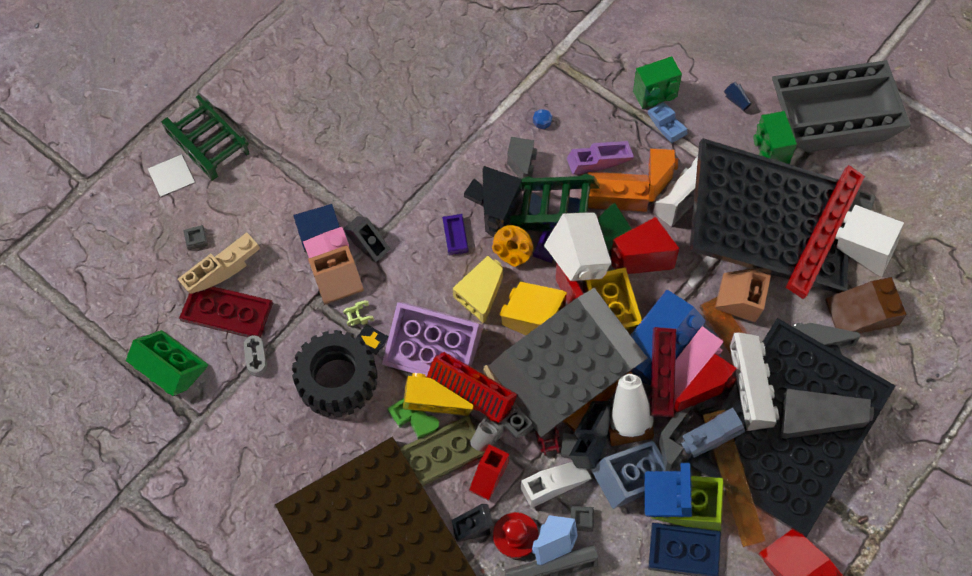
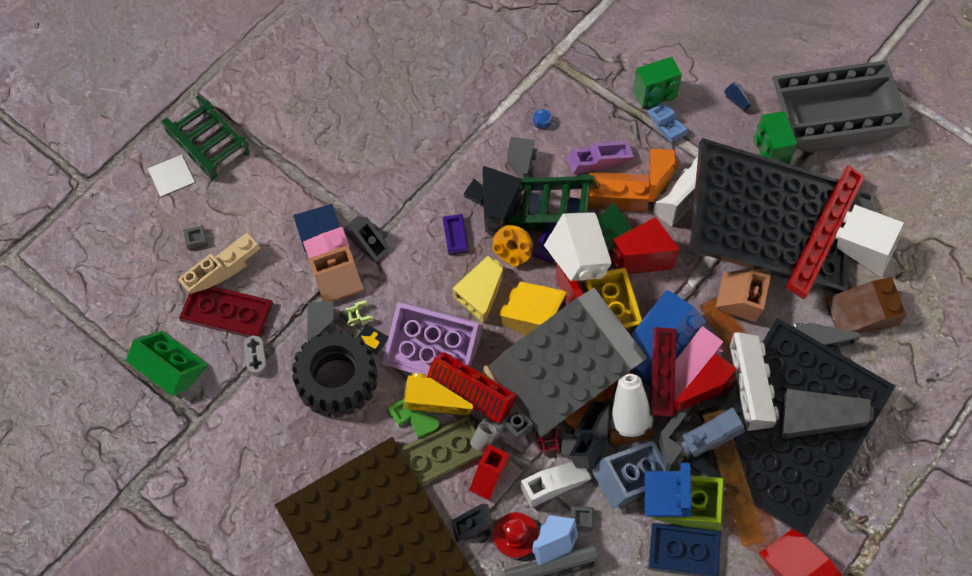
none -> dark grey slope [307,301,339,343]

